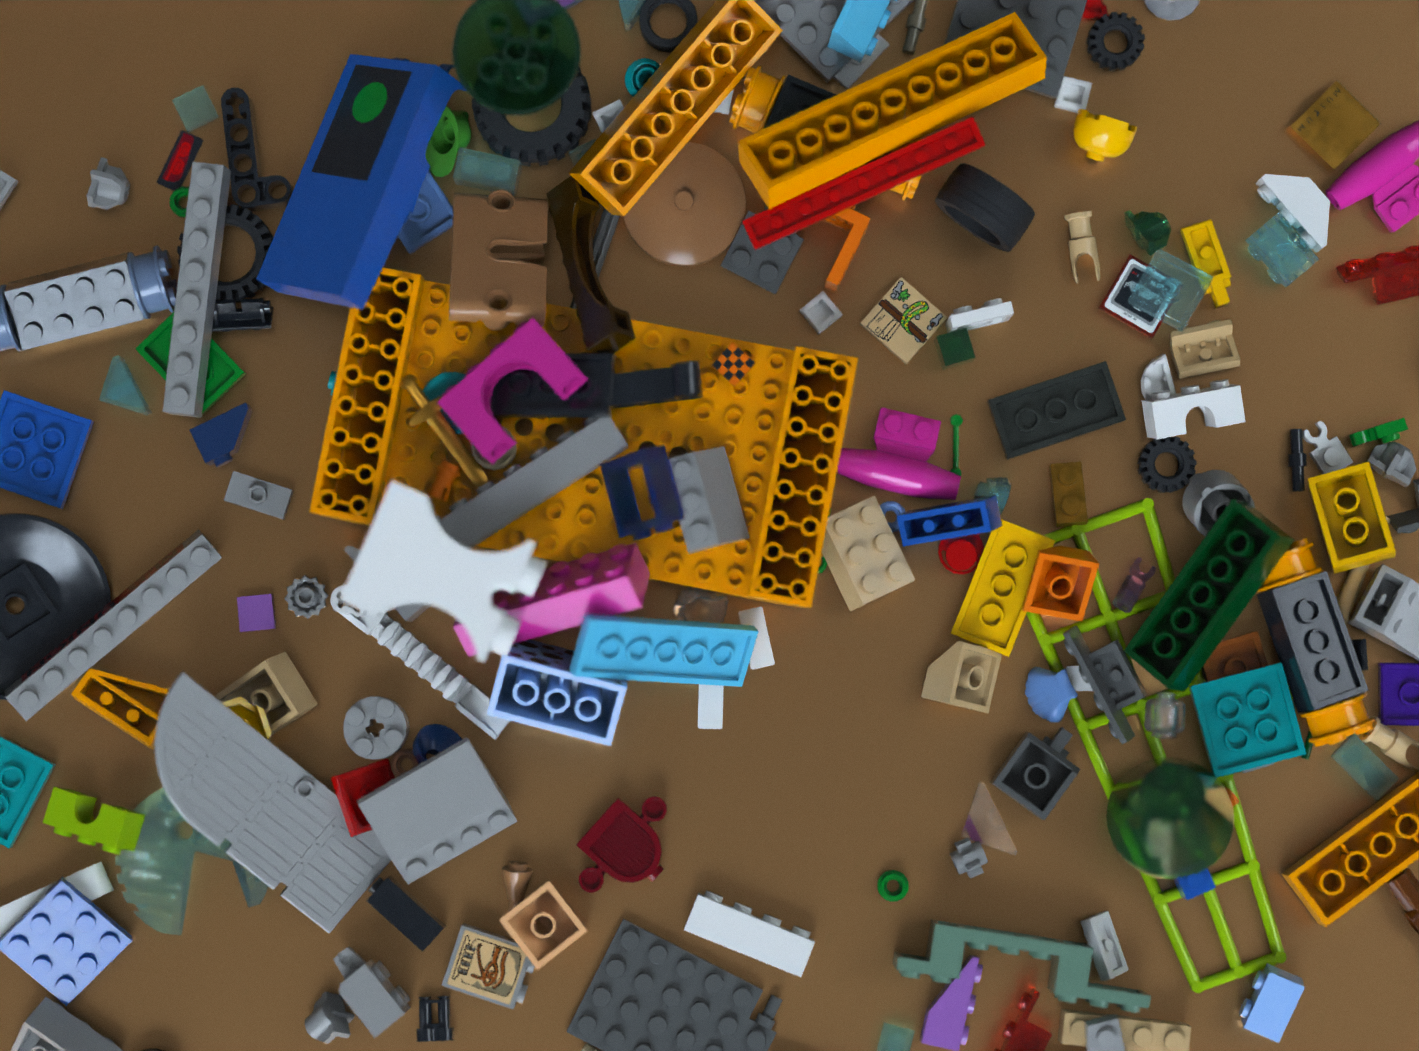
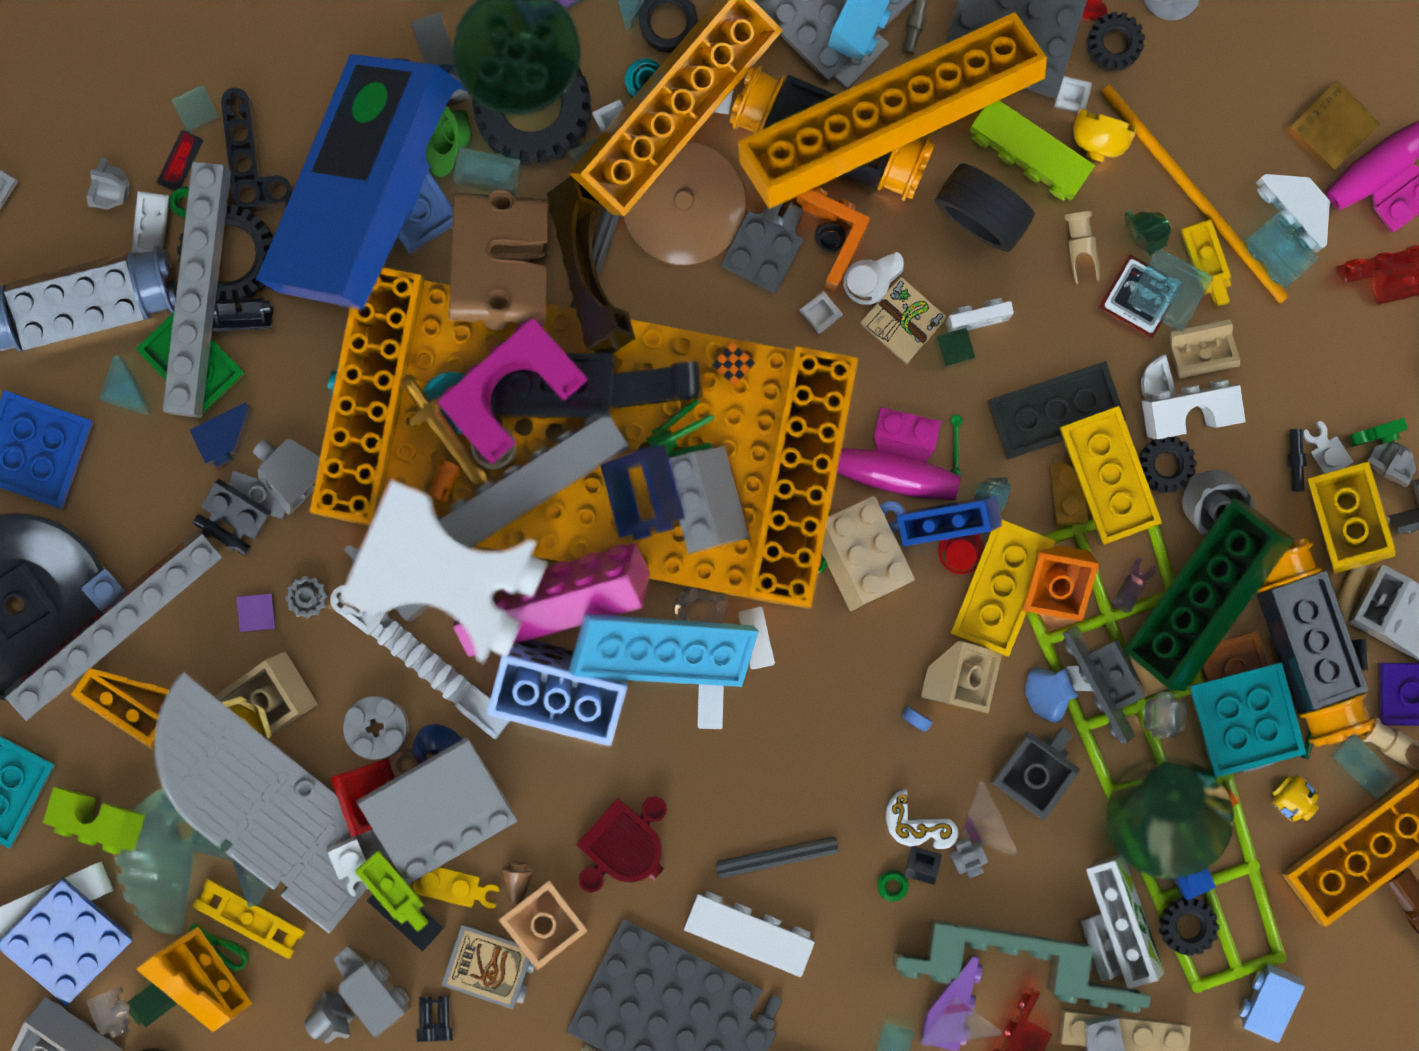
red plate [742,116,986,251] -> none
none -> sand blue plate [80,566,126,612]
none -> clear brick [86,986,131,1038]
none -> clear green brick [127,983,178,1028]
none -> white plate [131,191,170,254]
none -> light orange wedge [136,927,252,1032]
none -> green piece [188,923,249,971]
none -> yellow plate [191,878,305,959]
none -> black plate [192,479,271,557]
none -> light grey torso [253,439,320,515]
none -> white plate [326,836,369,897]
none -> lime hinge [354,850,429,931]
none -> light grey slope [411,12,470,107]
none -> yellow plate [413,867,501,909]
none -> green plant [646,399,714,461]
none -> dark grey axle [716,837,839,878]
none -> black plate [815,222,846,251]
none -> white piece [844,252,904,305]
none -> white animal [885,789,959,849]
none -> medium blue tile [901,705,933,732]
none -> black plate [904,846,942,885]
none -> clear tile [919,995,1002,1046]
none -> lime brick [969,100,1096,201]
none -> yellow plate [1059,406,1162,545]
none -> white brick [1086,853,1165,989]
none -> light orange piece [1100,84,1289,304]
none -> black tyre [1159,898,1219,956]
none -> yellow head [1271,775,1319,822]

